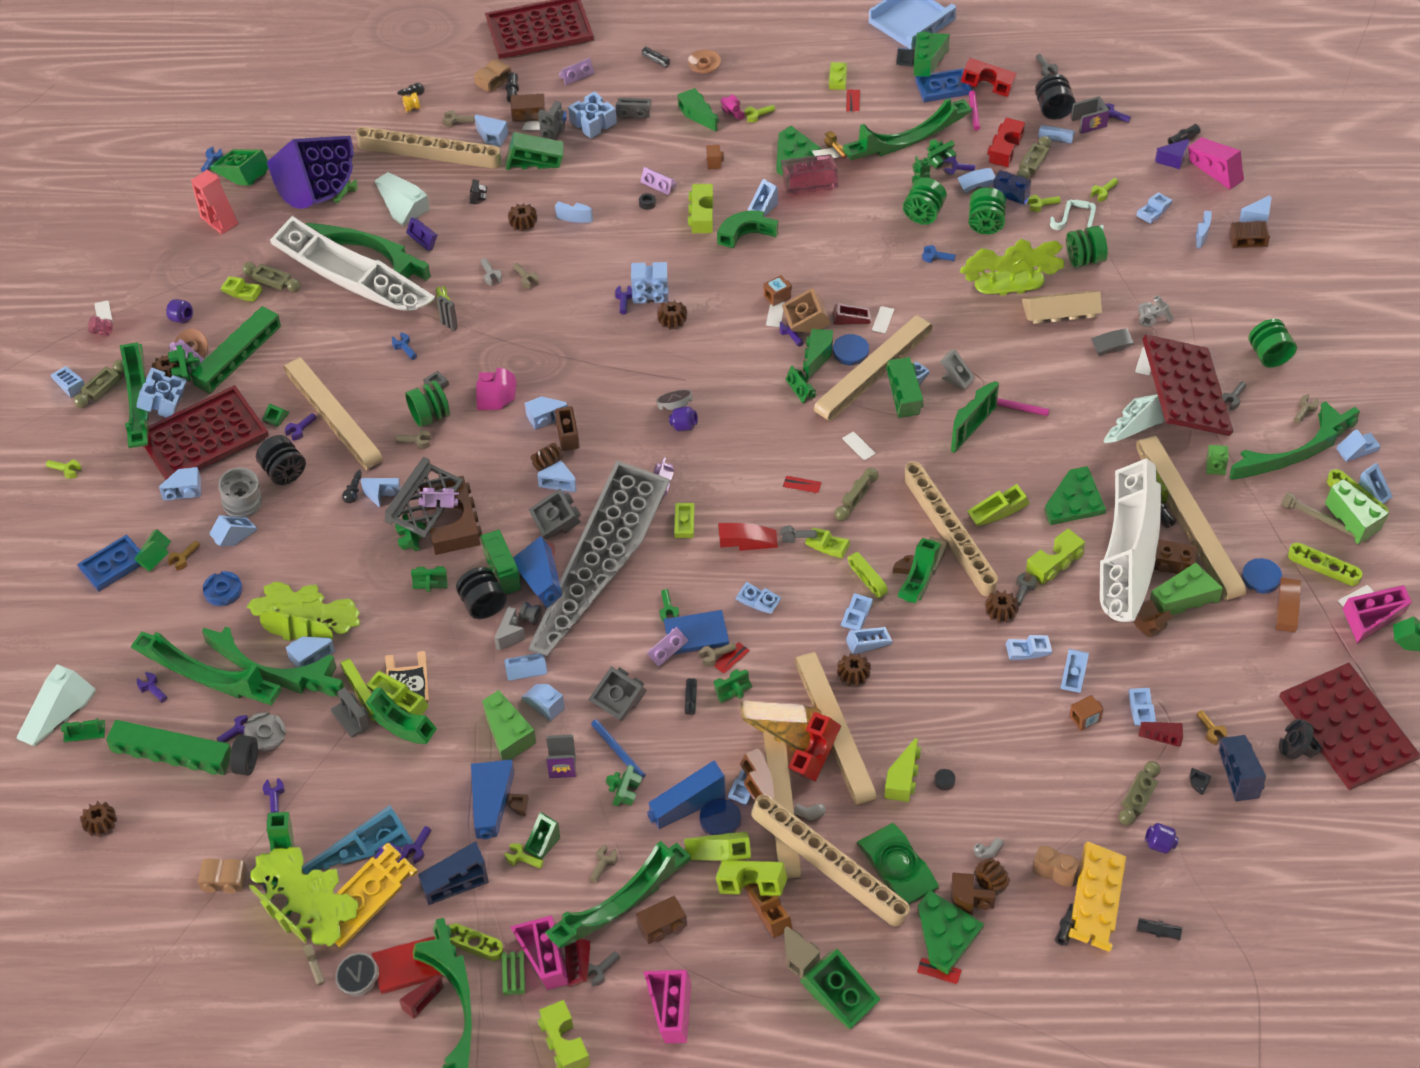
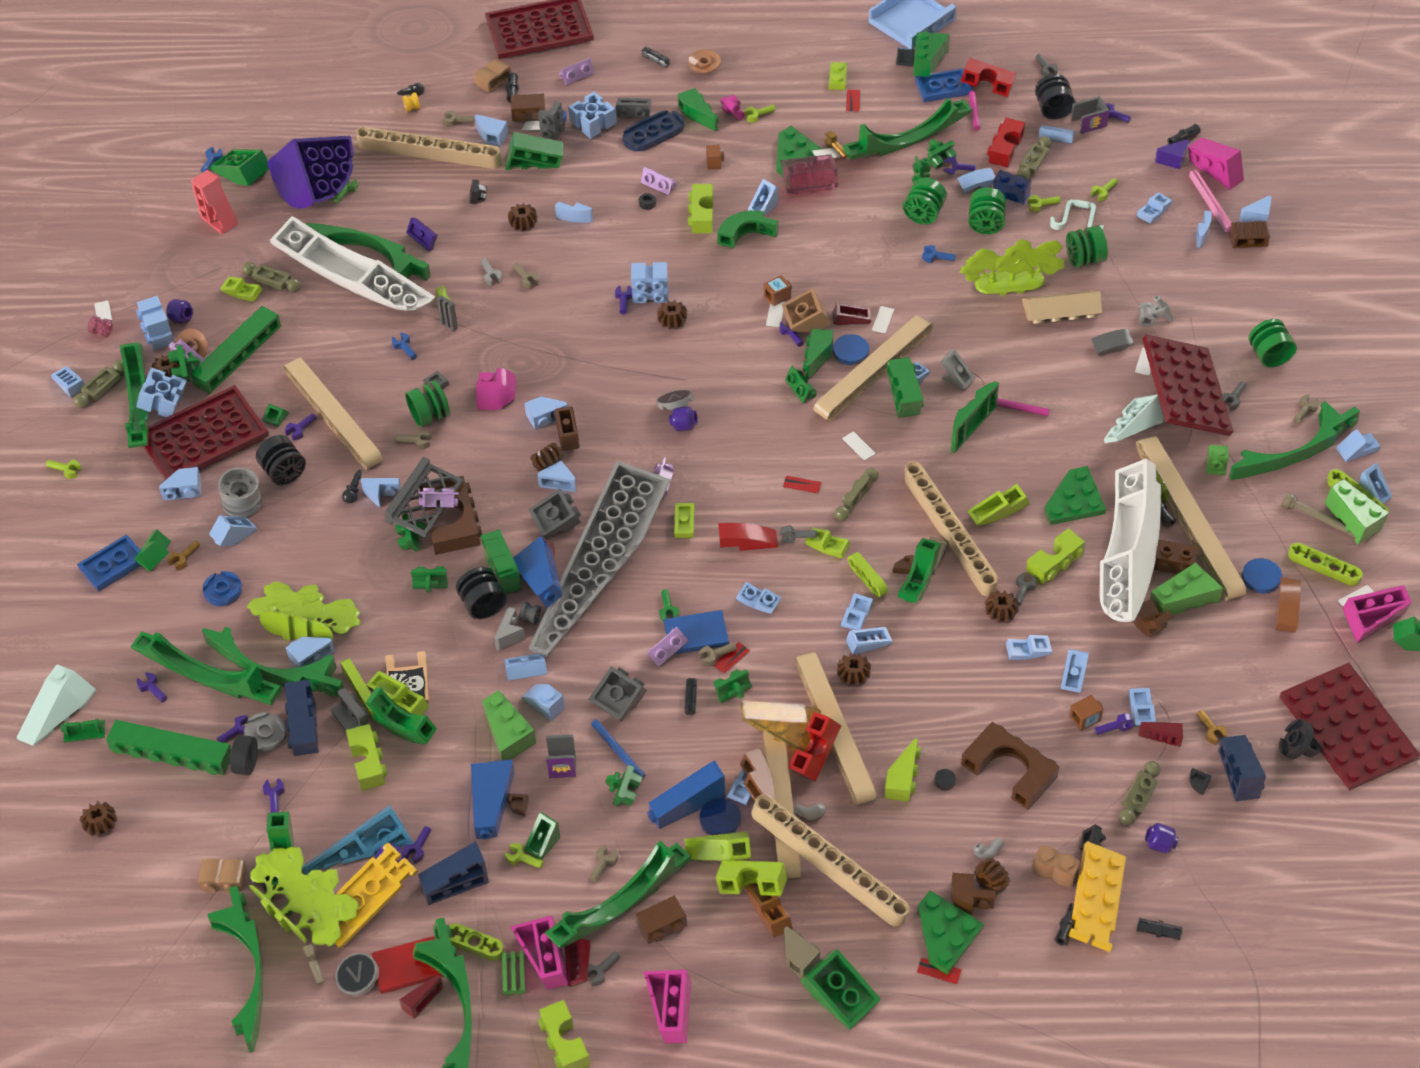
light aqua wedge [375,172,430,226] -> none
green slope [857,823,939,905] -> none
none -> light blue brick [136,296,174,351]
none -> green slope [208,886,263,1053]
none -> dark blue wedge [285,680,319,756]
none -> lime arch [346,724,388,791]
none -> dark blue tile [623,110,684,152]
none -> reddish brown arch [961,722,1060,810]
none -> black tile [1079,824,1106,851]
none -> dark purple bar [1095,714,1134,735]
none -> bright pink axle [1189,169,1231,233]

